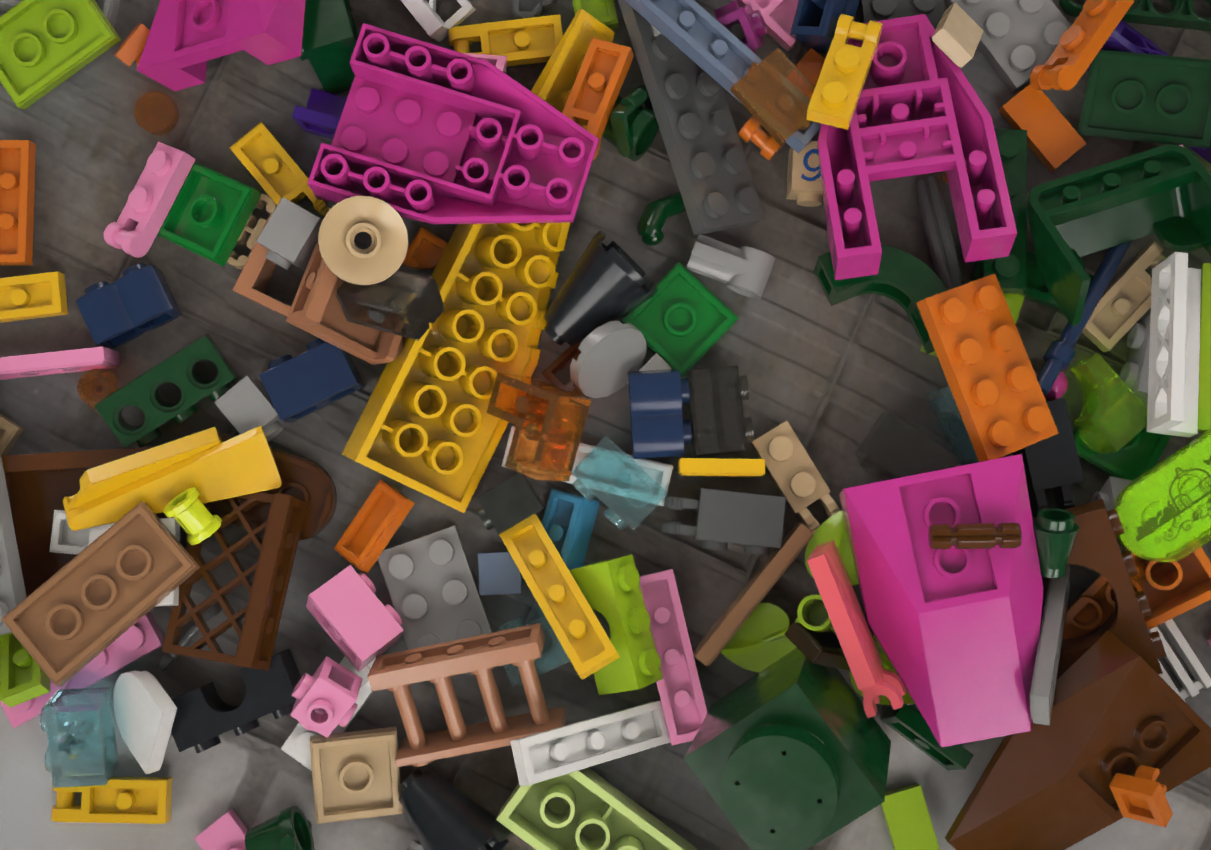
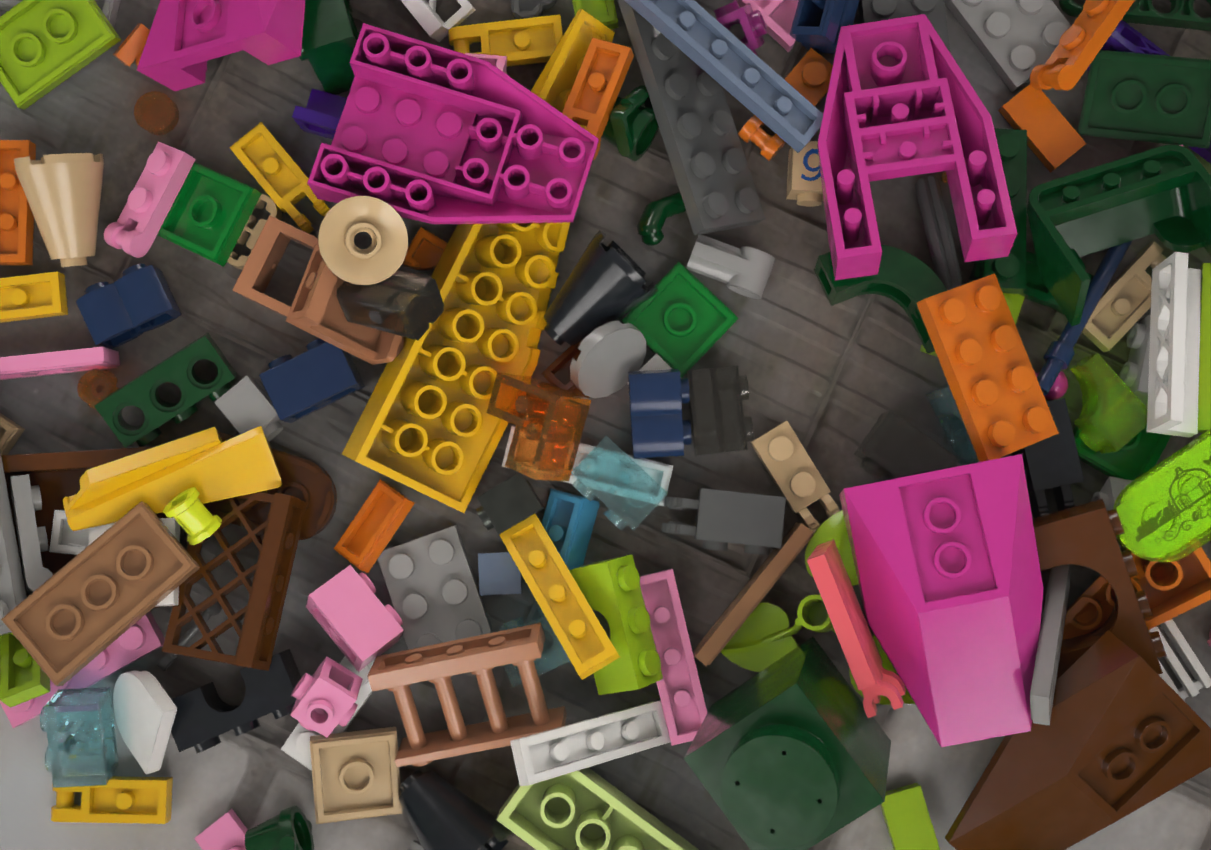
light grey brick [256,197,322,271] -> none
yellow tile [678,458,765,477] -> none
clear orange piece [730,48,815,146] -> none
dark brown tile [785,622,851,671] -> none
yellow plate [806,14,883,130] -> none
dark green plate [880,704,974,771] -> none
reddish brown axle [928,523,1022,549] -> none
tan tile [932,2,983,68] -> none
dark green cone [1033,508,1079,578] -> none
orange tile [1109,765,1173,828] -> none
none -> light grey plate [10,474,53,595]
none -> tan cone [14,153,104,267]

